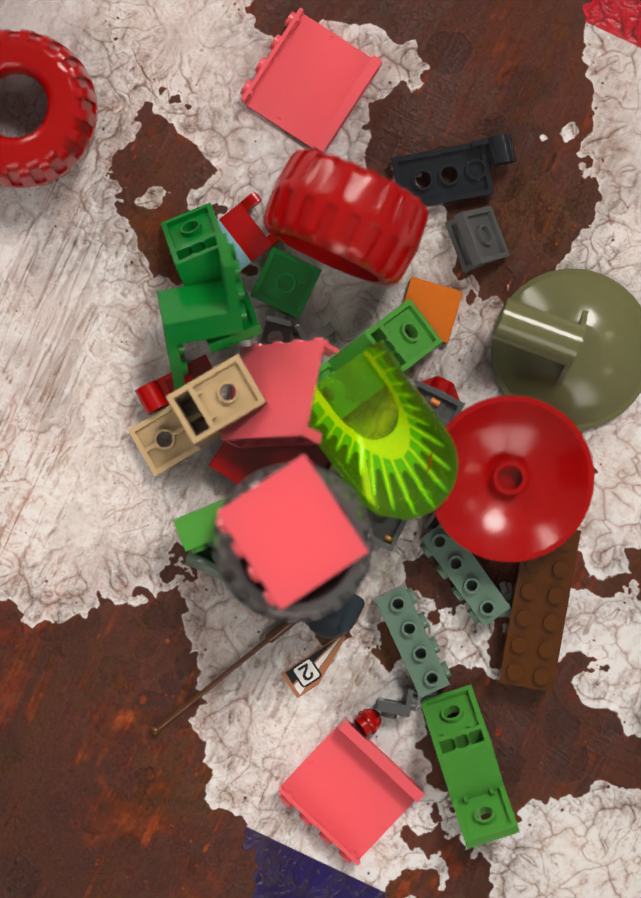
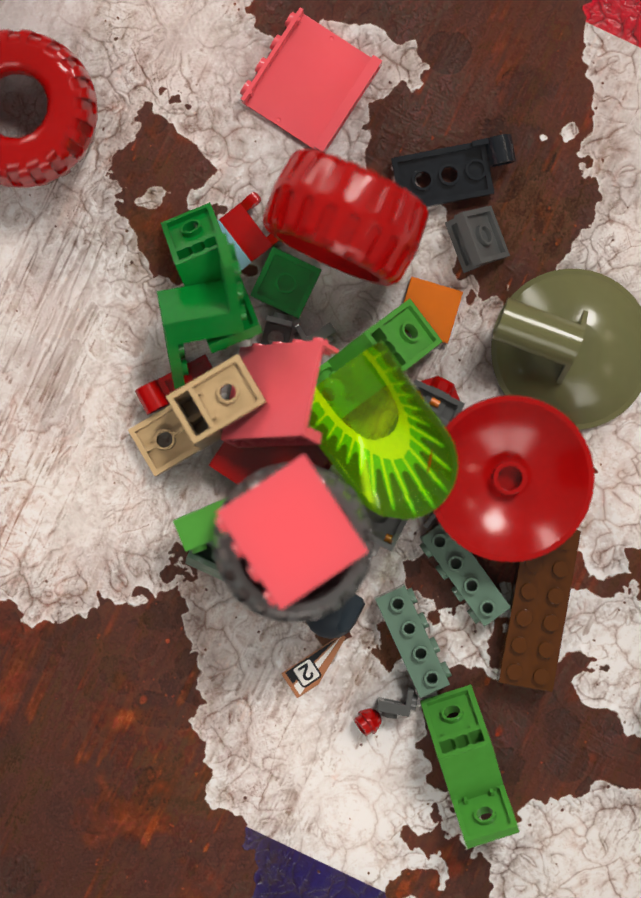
reddish brown piece [150,622,298,736] -> none
coral panel [279,717,425,866] -> none

